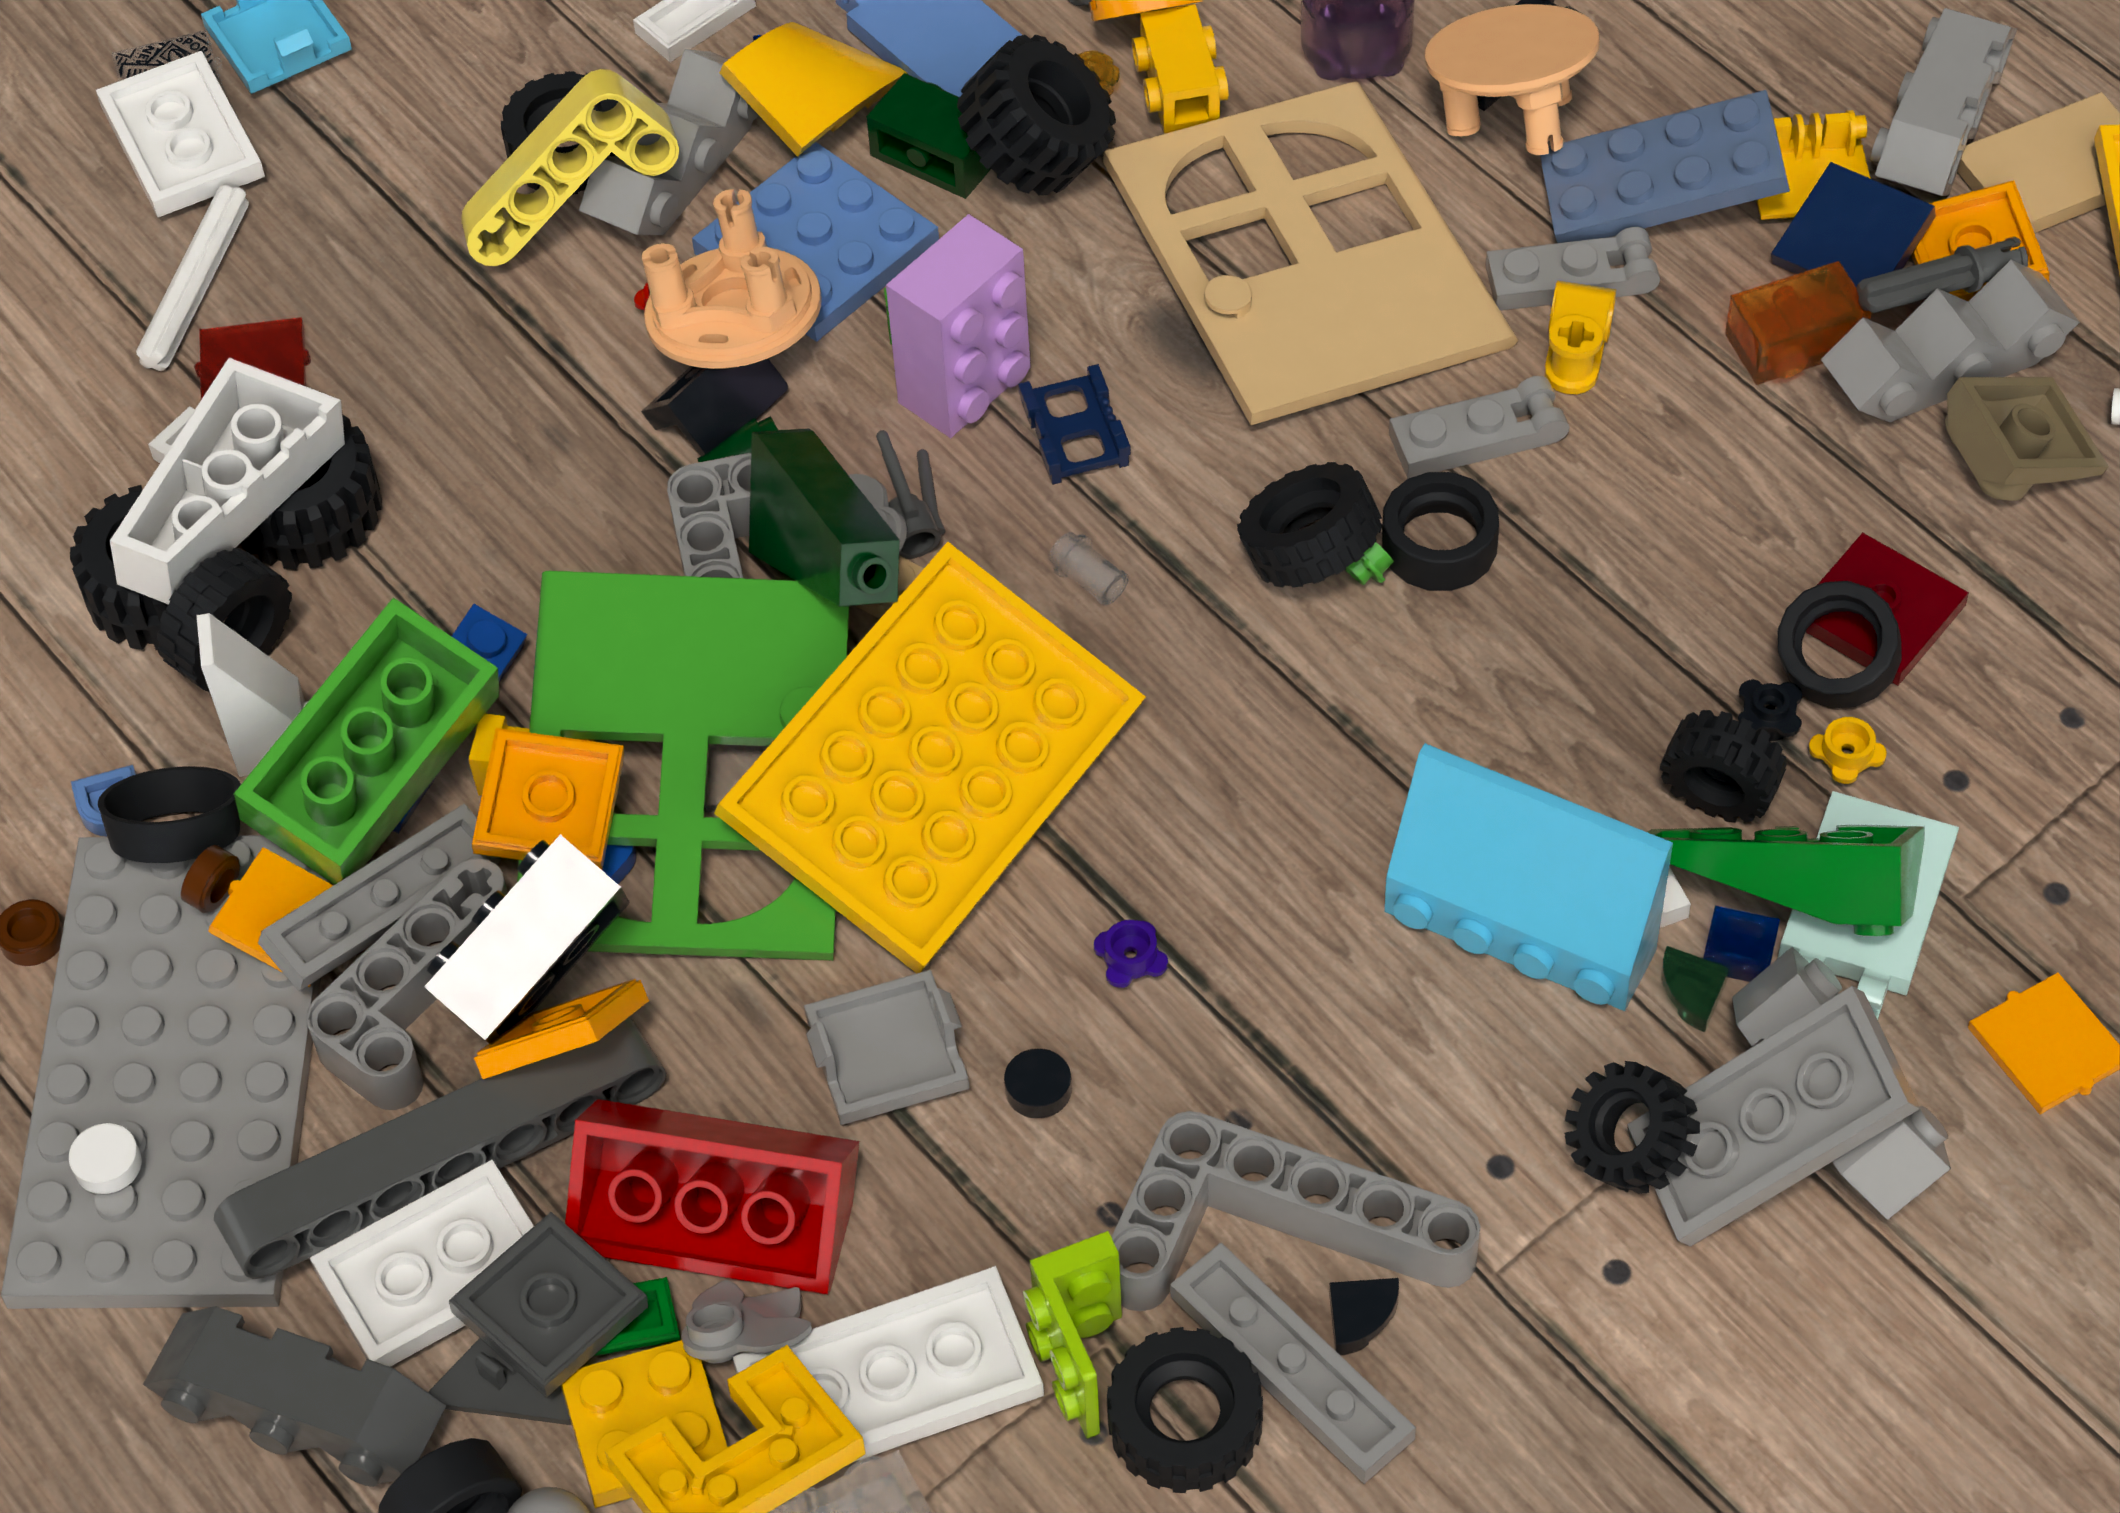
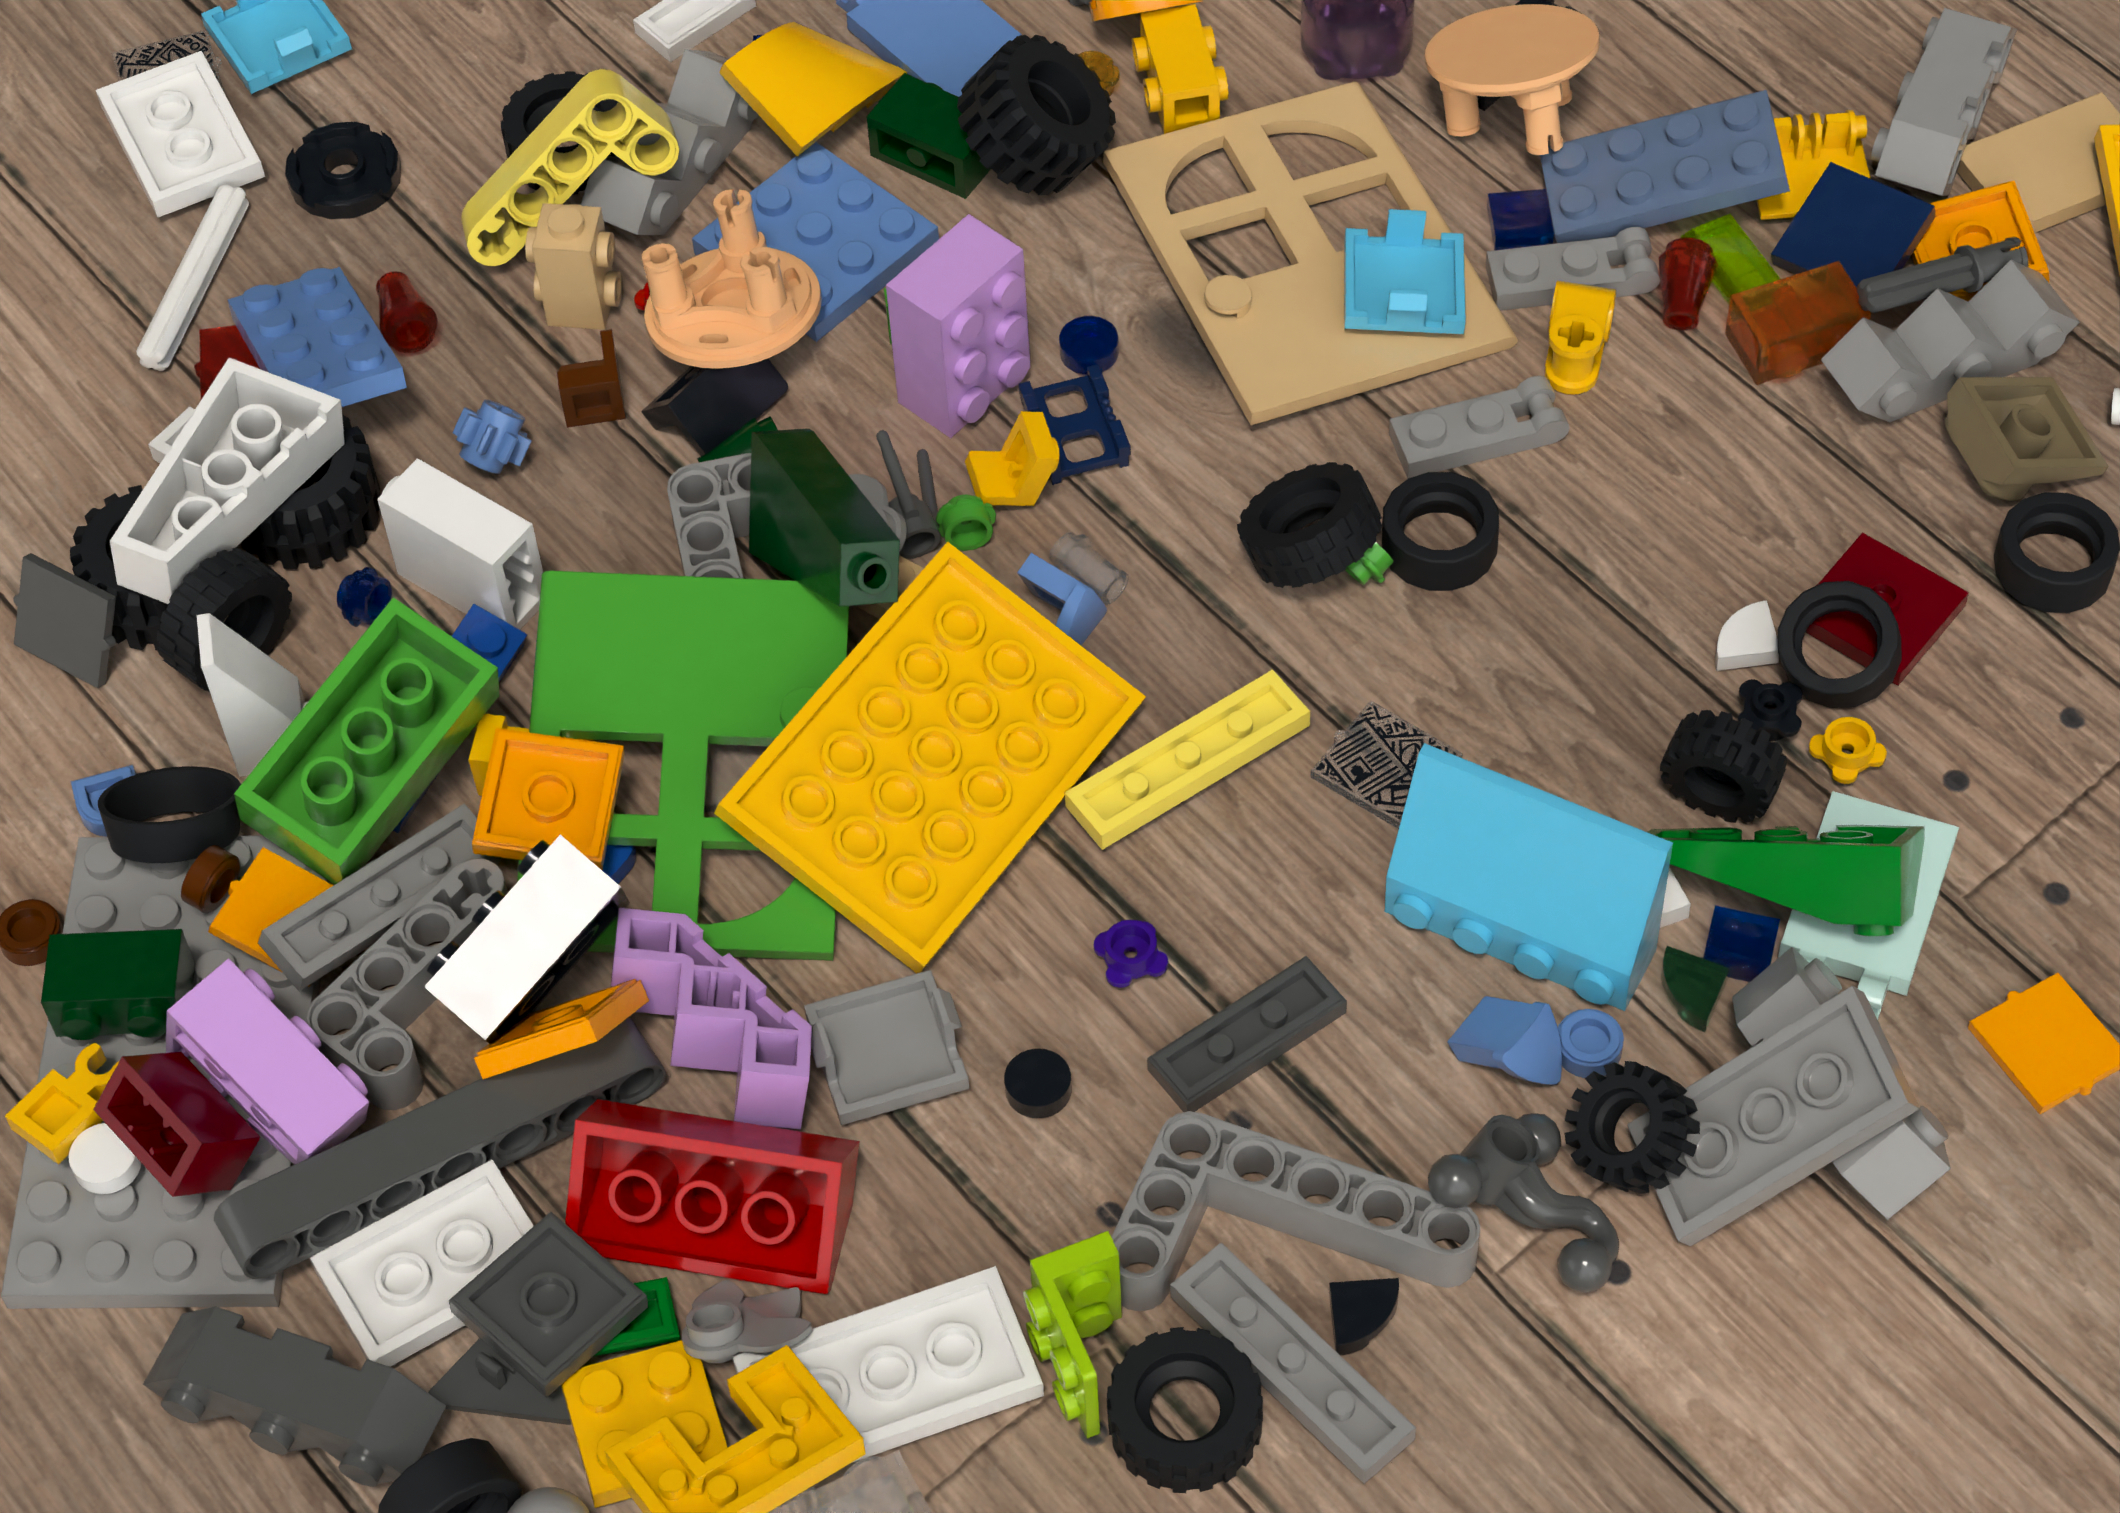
none -> yellow plate [5,1042,119,1165]
none -> dark grey piece [13,553,116,688]
none -> dark green brick [41,929,195,1040]
none -> dark red brick [93,1052,261,1197]
none -> lavender wedge [166,958,369,1165]
none -> medium blue plate [227,267,407,407]
none -> black tile [285,122,401,219]
none -> clear blue plate [337,567,392,627]
none -> clear red cone [376,271,438,353]
none -> white brick [377,458,543,630]
none -> medium blue gear [452,400,532,474]
none -> tan brick [525,203,622,330]
none -> reddish brown panel [557,329,626,428]
none -> lavender brick [610,908,812,1130]
none -> bright green plate [936,494,996,551]
none -> yellow bracket [965,411,1060,506]
none -> medium blue tile [1017,553,1107,645]
none -> clear blue tile [1059,316,1119,375]
none -> light yellow plate [1065,669,1310,850]
none -> dark grey tile [1147,956,1347,1112]
none -> clear piece [1311,701,1463,829]
none -> medium azure piece [1344,209,1466,334]
none -> dark grey piece [1428,1113,1619,1293]
none -> medium blue tile [1447,996,1562,1085]
none -> clear blue tile [1487,189,1554,250]
none -> medium blue tile [1558,1009,1624,1078]
none -> clear red cone [1658,238,1718,331]
none -> clear neon green tile [1680,214,1792,319]
none -> white tile [1715,600,1779,671]
none -> black tyre [1994,492,2120,613]

